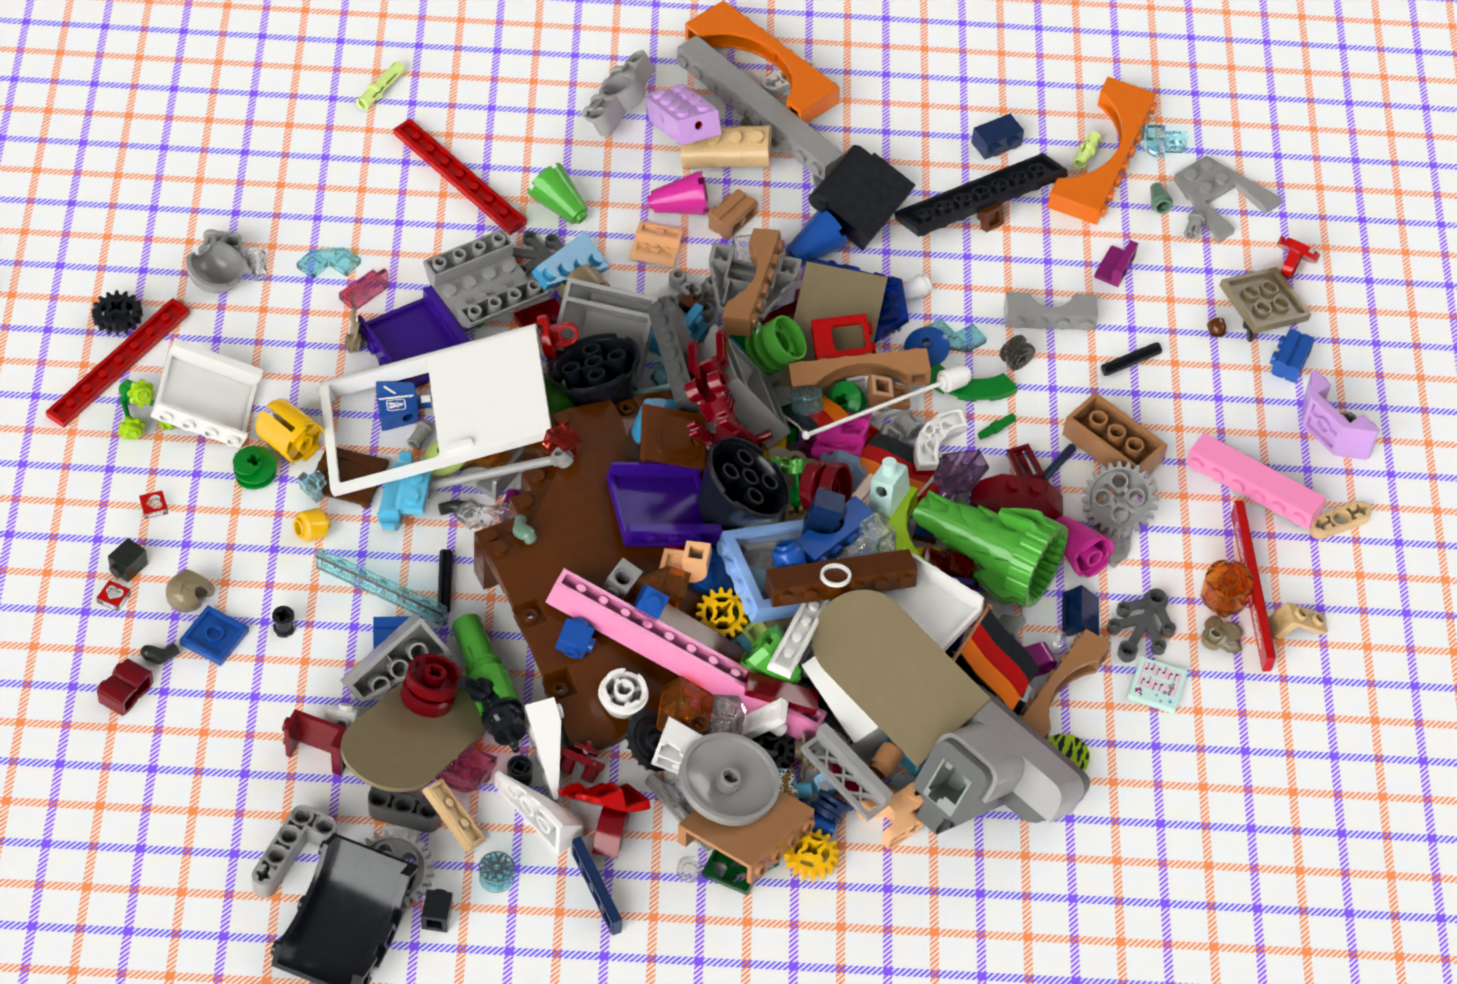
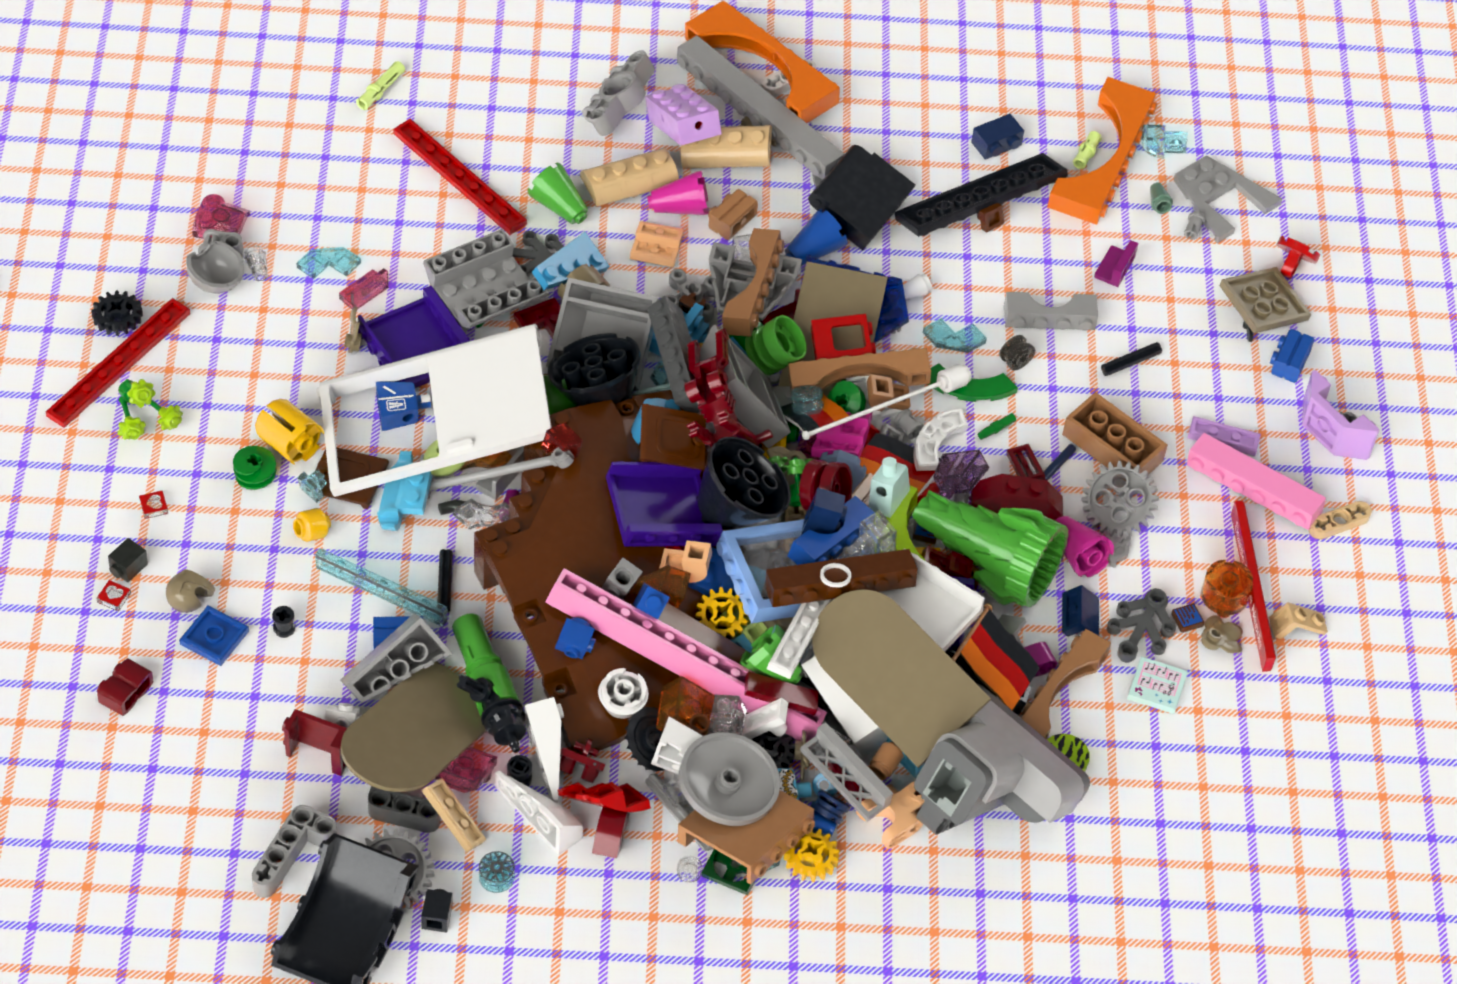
pearl dark grey arm [140,643,180,664] -> none
white panel [150,338,263,448] -> none
dark red wheel [400,654,461,718] -> none
light grey pin [407,419,434,450] -> none
sand green arm [512,515,537,545] -> none
red tile [537,314,578,362] -> none
dark blue tile [571,836,622,935] -> none
blue head [772,539,807,568] -> none
blue dish [904,327,950,368] -> none
clear tile [1050,630,1067,655] -> none
reddish brown hinge [1207,317,1226,337] -> none
none -> clear pink slope [192,194,250,239]
none -> tan container [580,148,679,207]
none -> tile [1171,603,1204,633]
none -> lavender tile [1188,416,1261,456]

